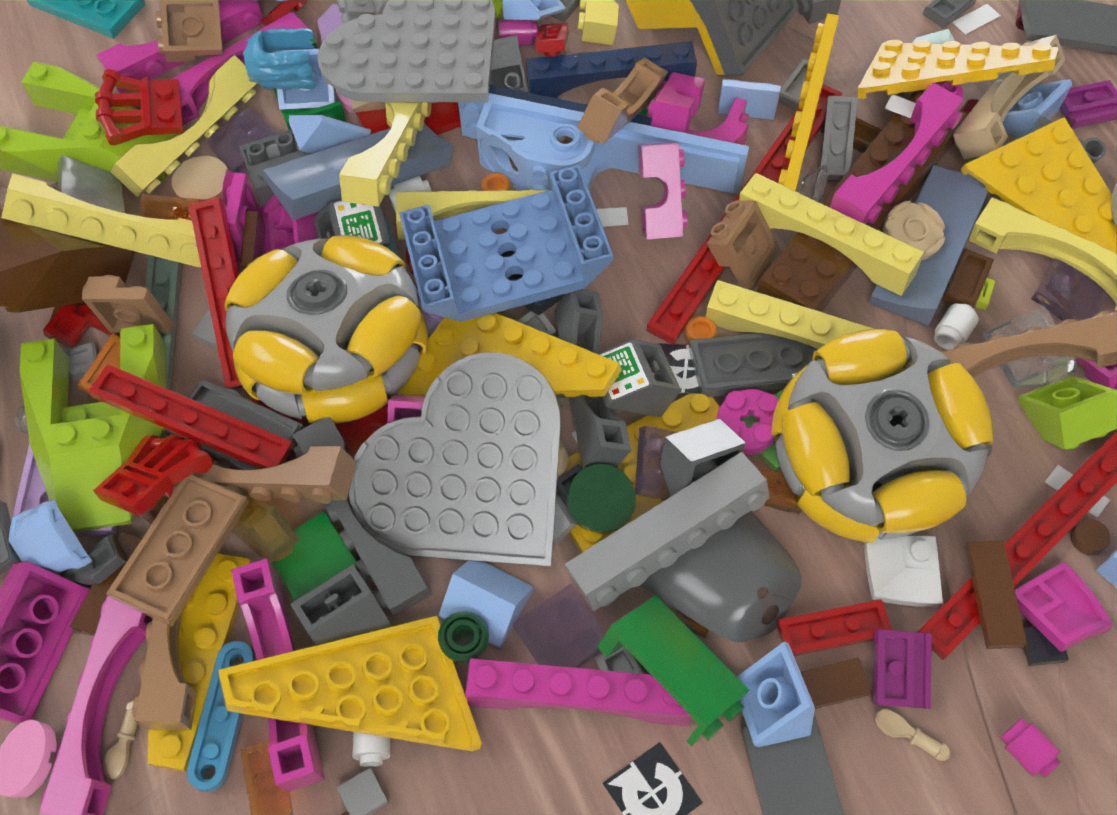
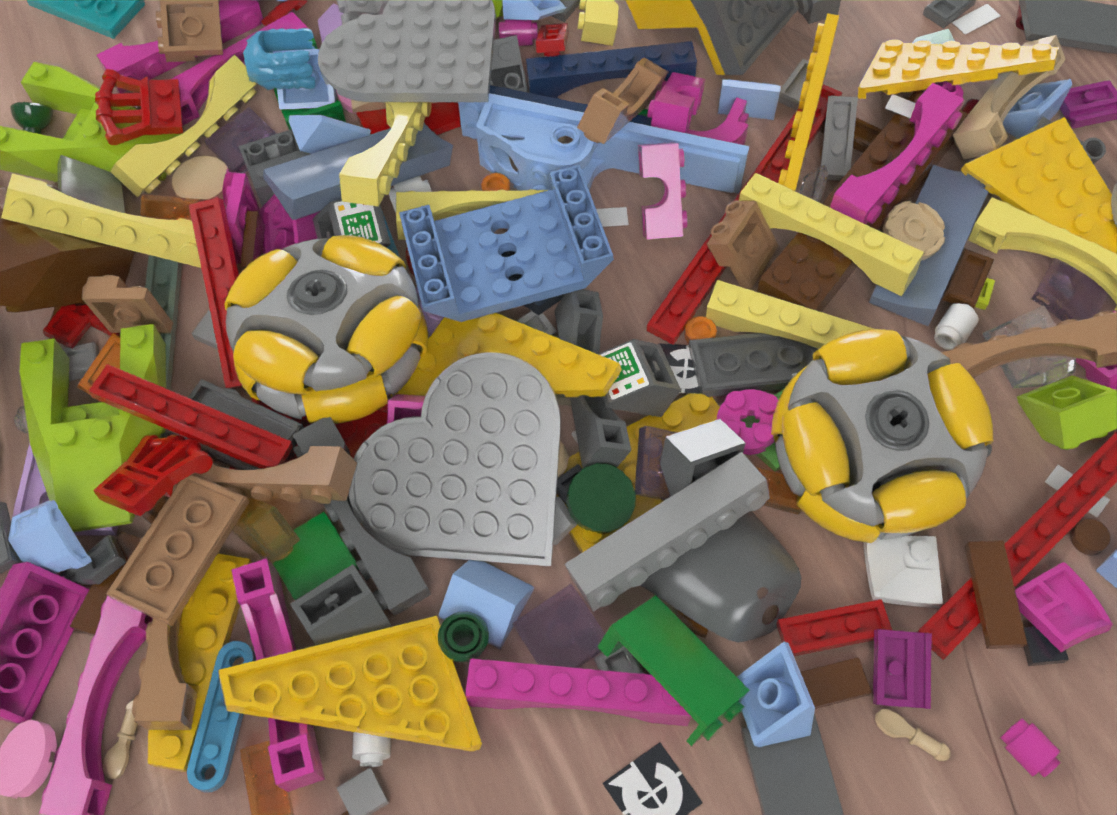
none -> dark green brick [10,102,53,134]

